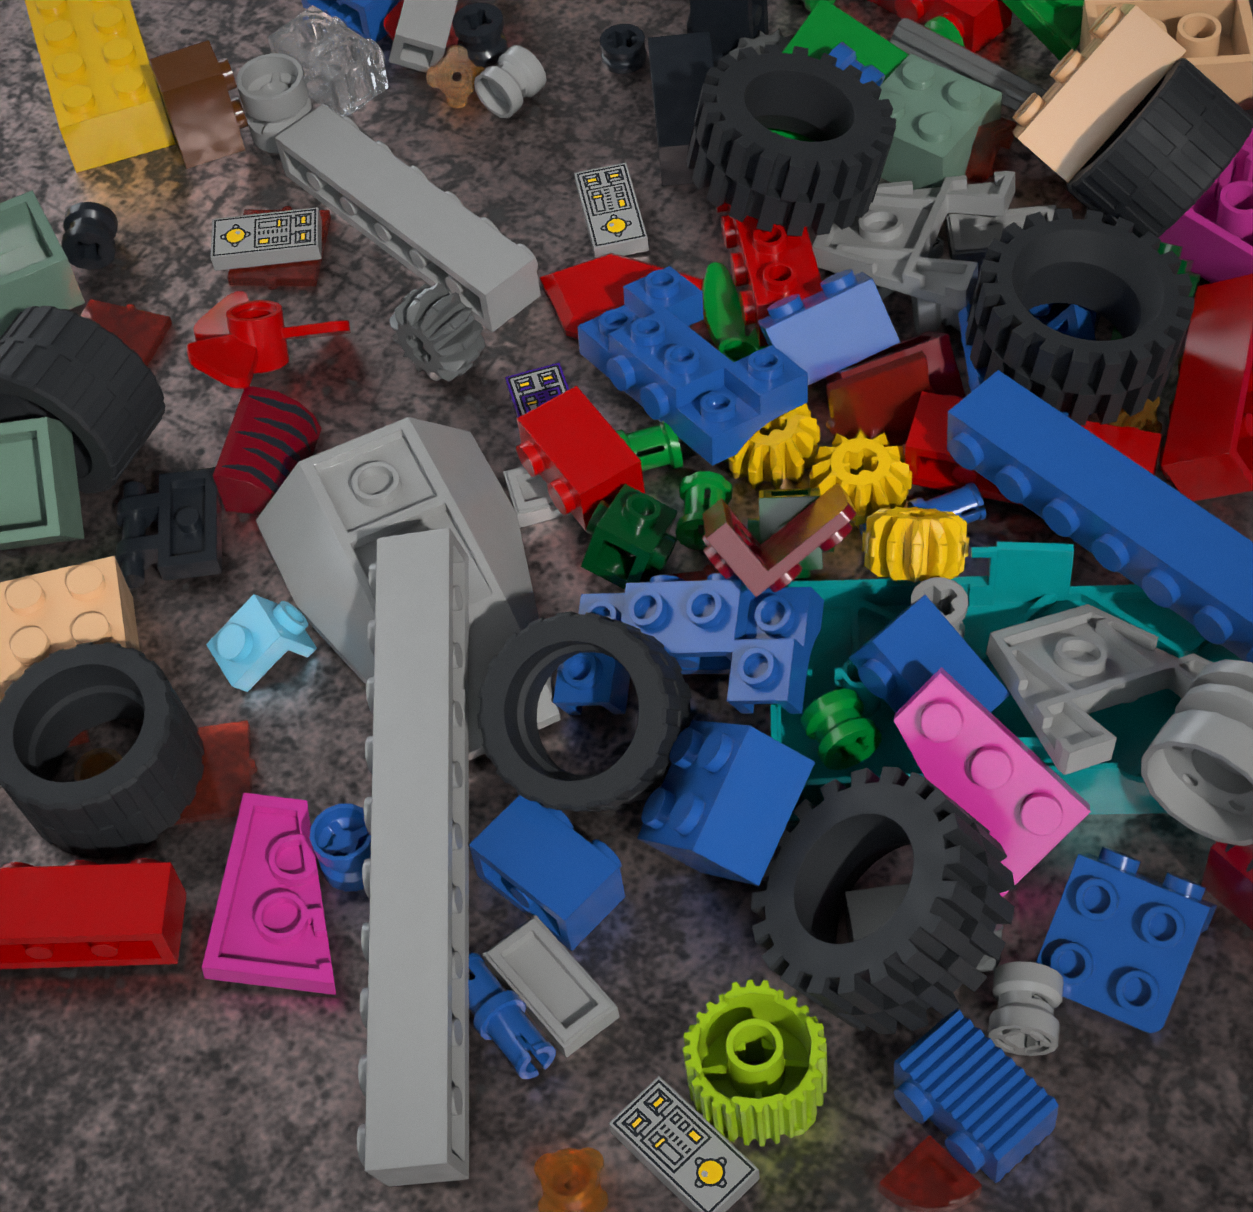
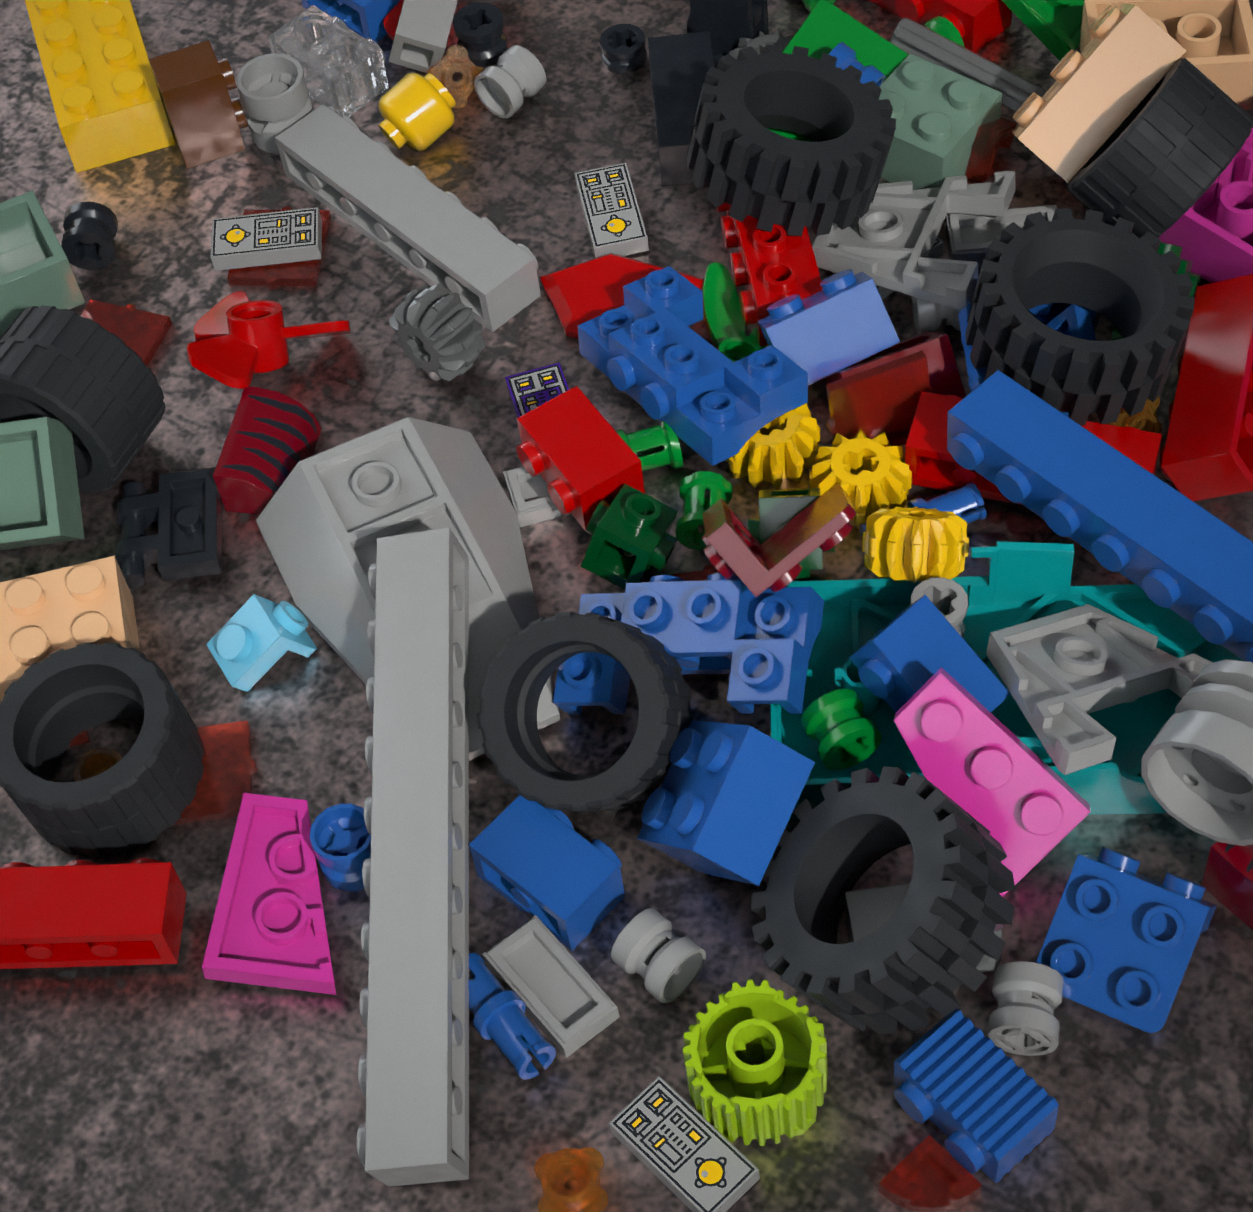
none -> yellow head [378,73,456,151]
none -> light grey wheel [611,908,706,1004]

